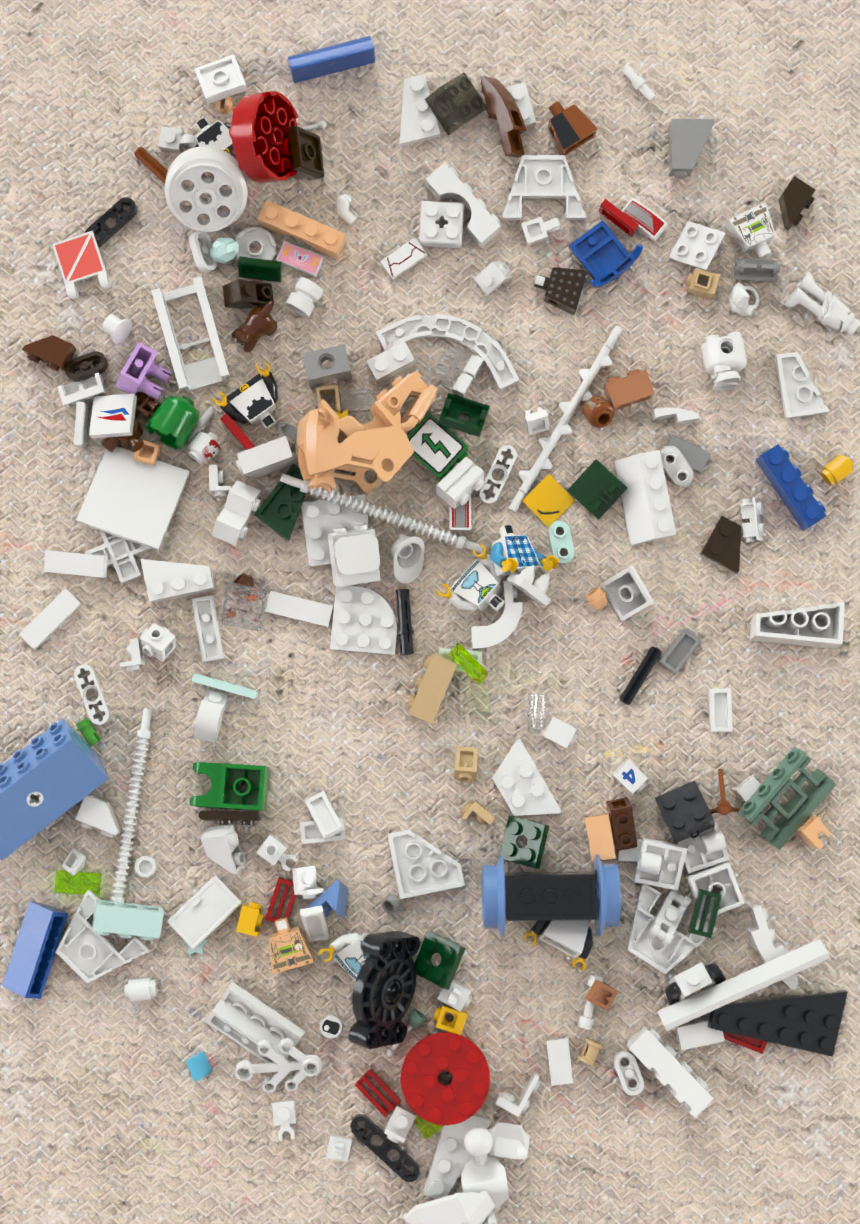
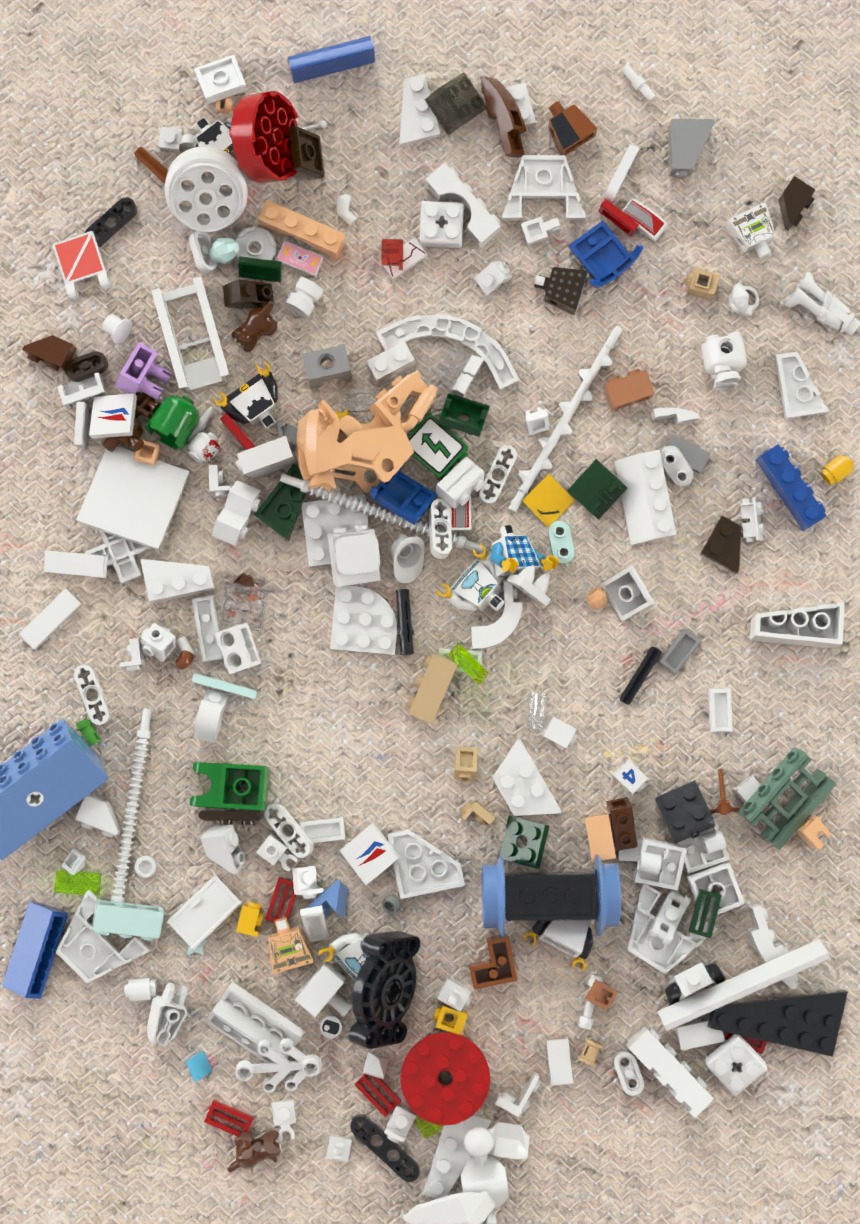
white tile [265,591,334,627] -> none
white tile [304,791,344,840] -> none
tan window [316,383,342,413] -> none
sand green hinge [387,1008,427,1057] -> none
dark green piece [414,931,466,990] -> none
dark orange head [583,396,615,428] -> none
white hinge [669,221,726,271] -> none
light grey hinge [734,259,780,282] -> none
none -> white hinge [147,983,188,1047]
none -> arm [175,636,194,669]
none -> red tile [204,1100,254,1136]
none -> white brick [215,623,261,674]
none -> reddish brown animal [228,1130,282,1172]
none -> white beam [264,803,314,858]
none -> white brick [295,961,352,1017]
none -> white tile [340,823,401,885]
none -> white slope [362,1052,389,1079]
none -> blue piece [370,463,437,525]
none -> clear red panel [381,239,403,270]
none -> white beam [429,499,452,559]
none -> dark orange brick [469,934,518,989]
none -> white beam [603,144,640,203]
none -> white brick [705,1034,768,1096]

